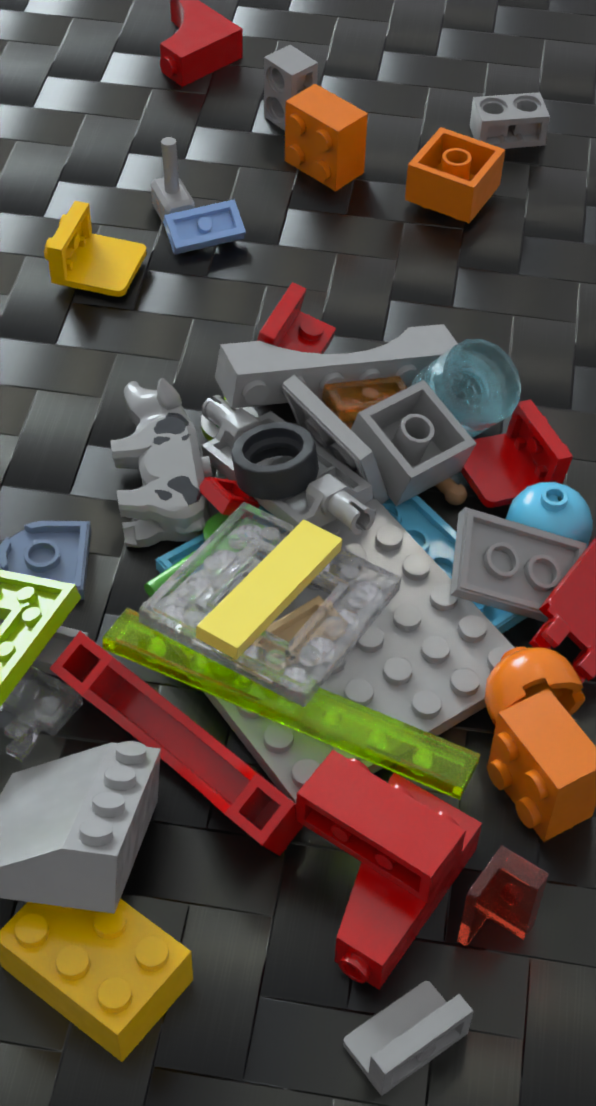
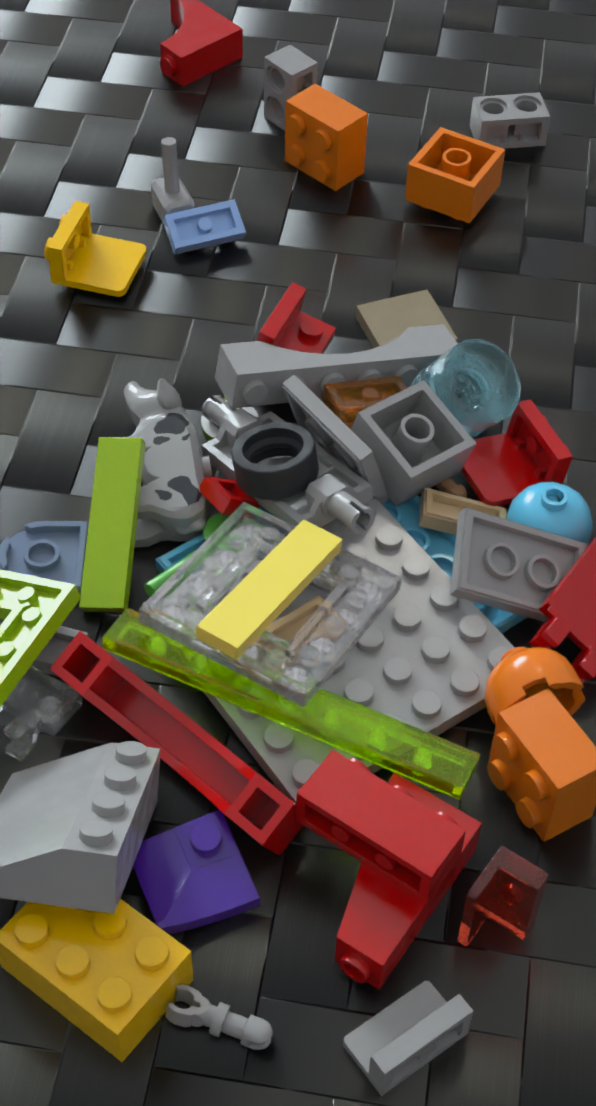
none -> lime tile [79,437,146,613]
none -> dark purple plate [133,810,261,934]
none -> light grey piece [165,984,273,1050]
none -> dark tan tile [356,289,458,348]
none -> tan tile [419,488,507,535]

